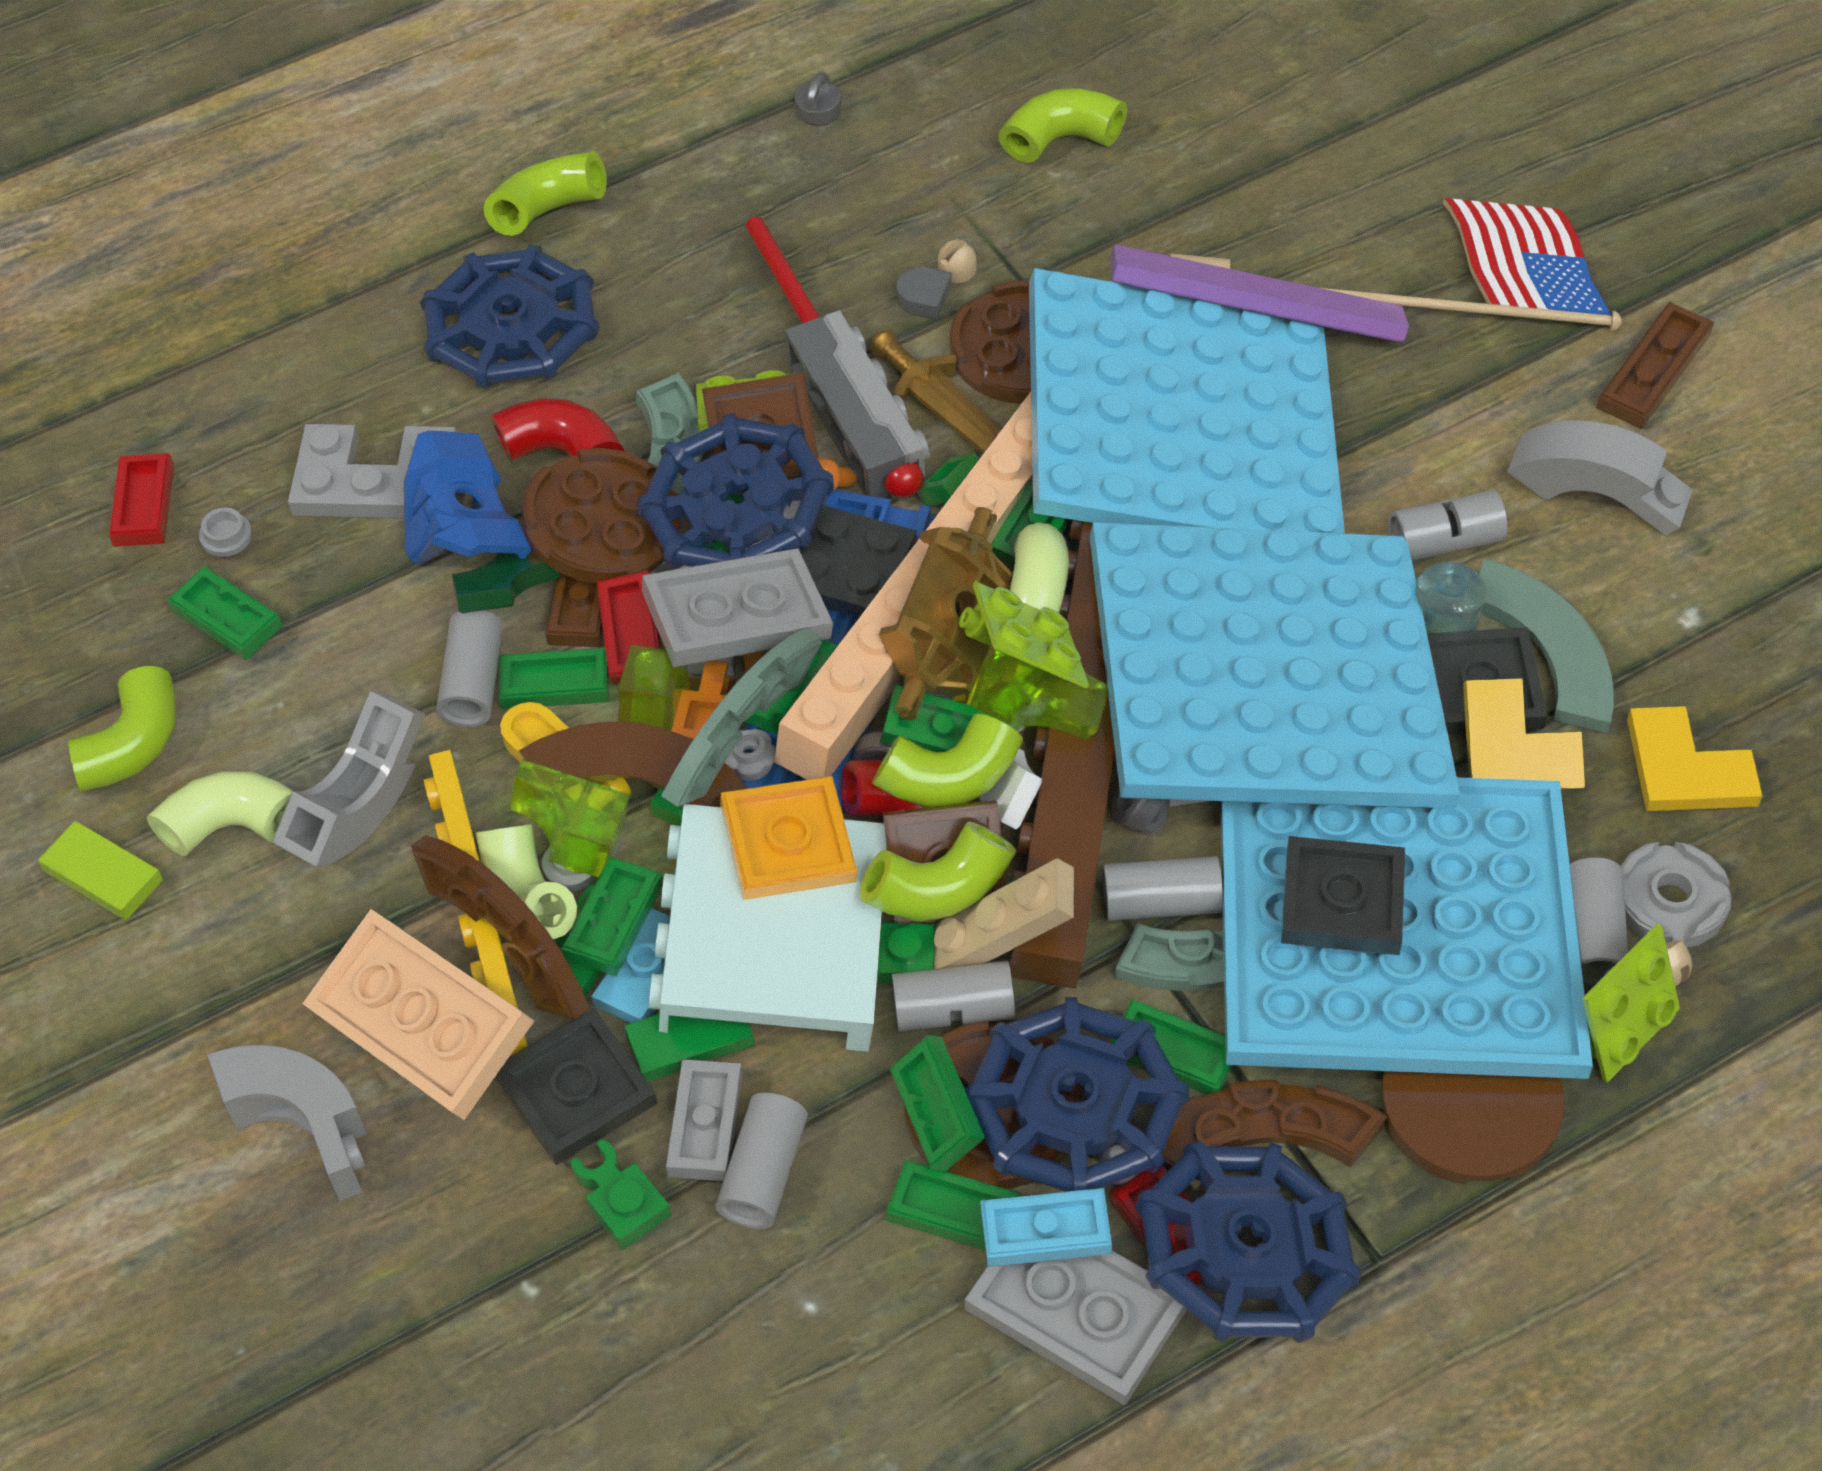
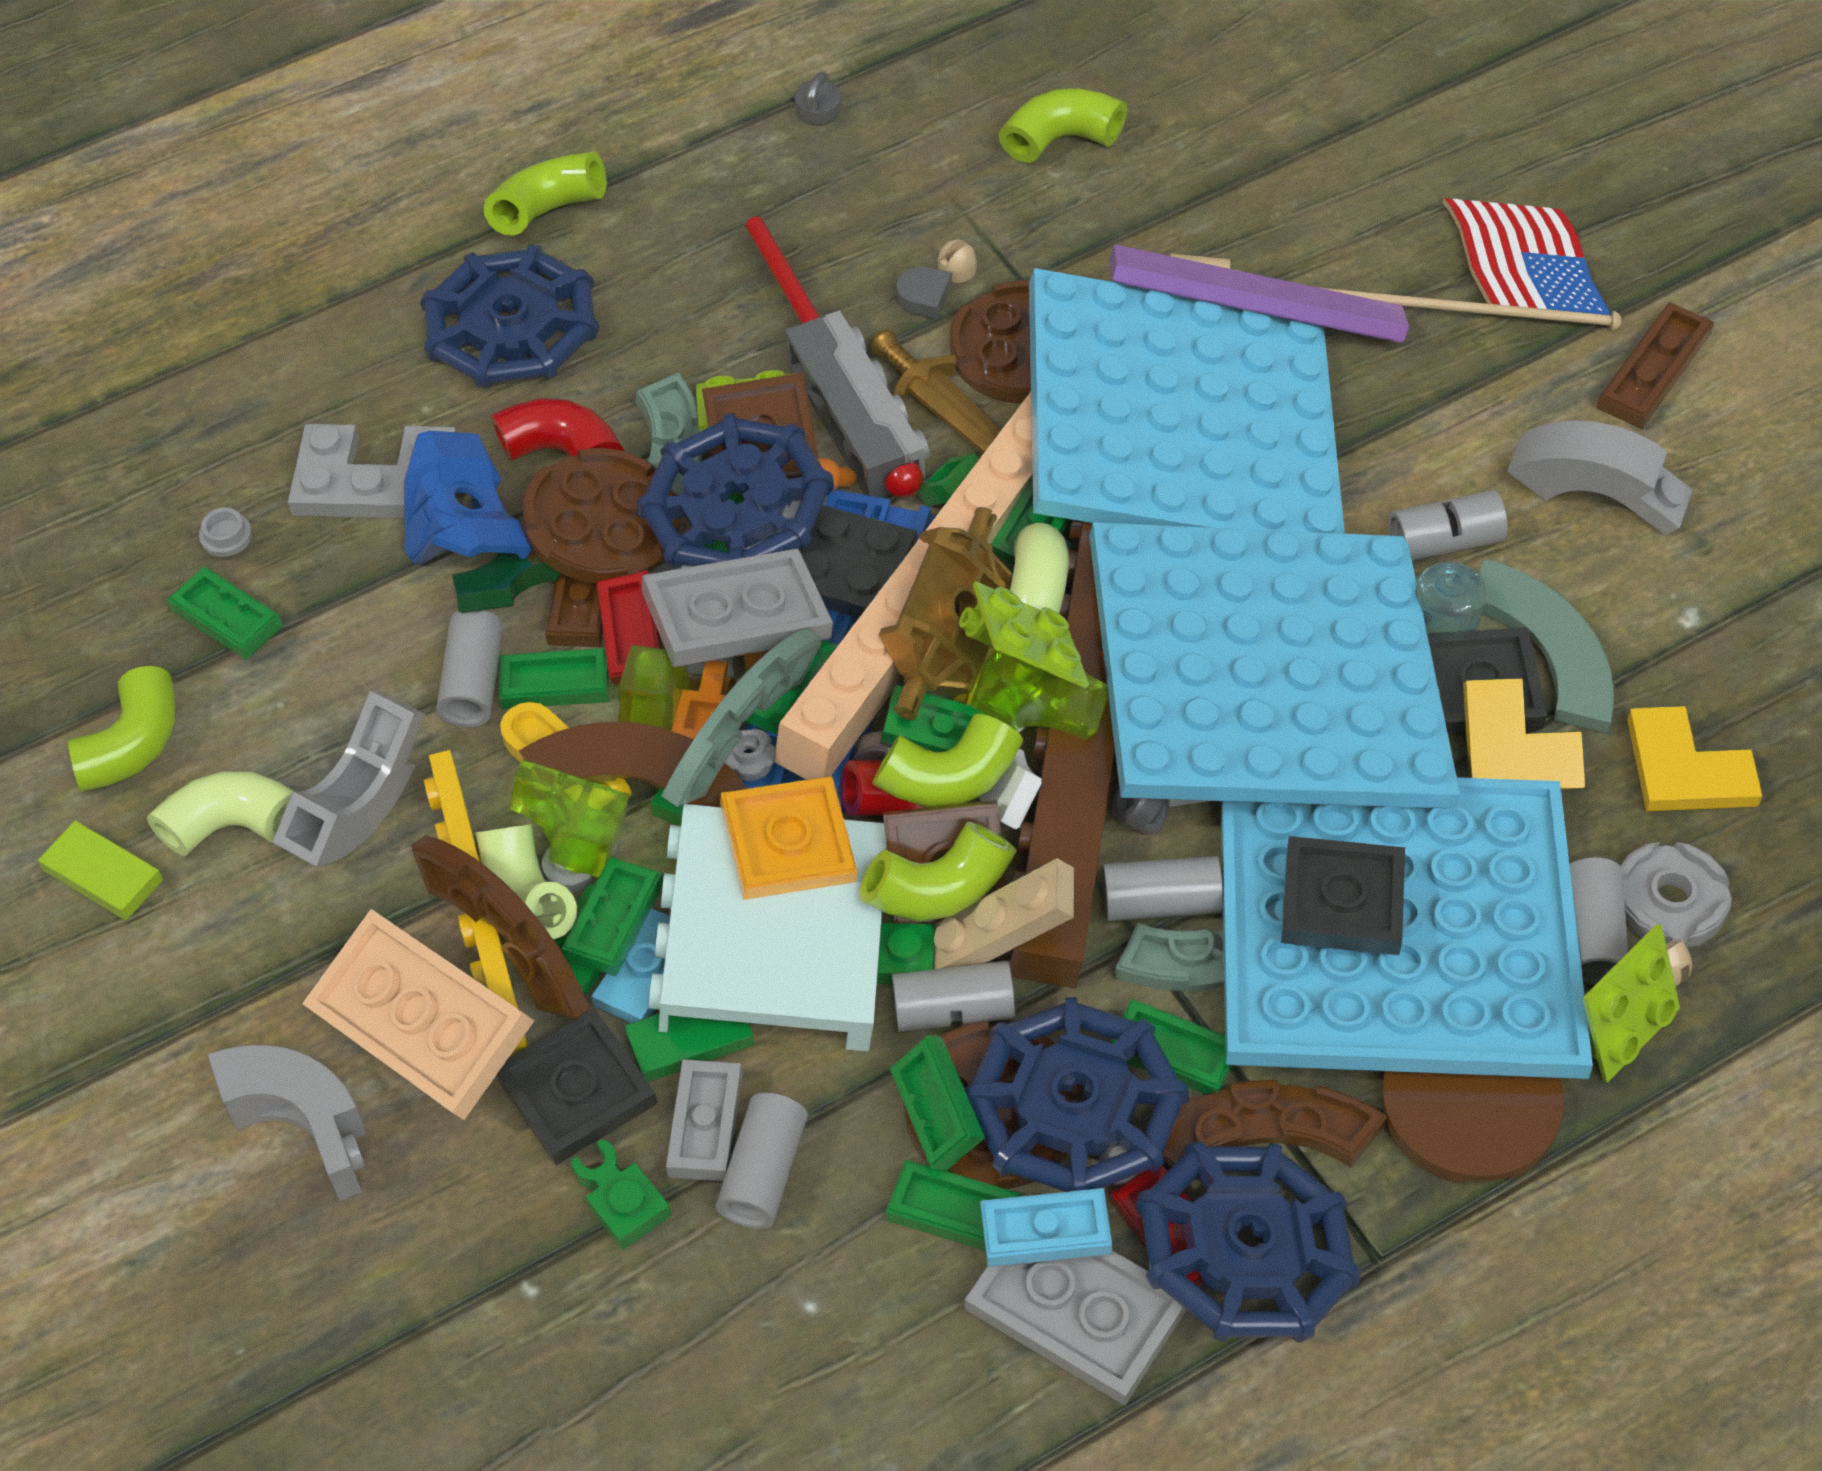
red tile [109,453,174,547] -> none

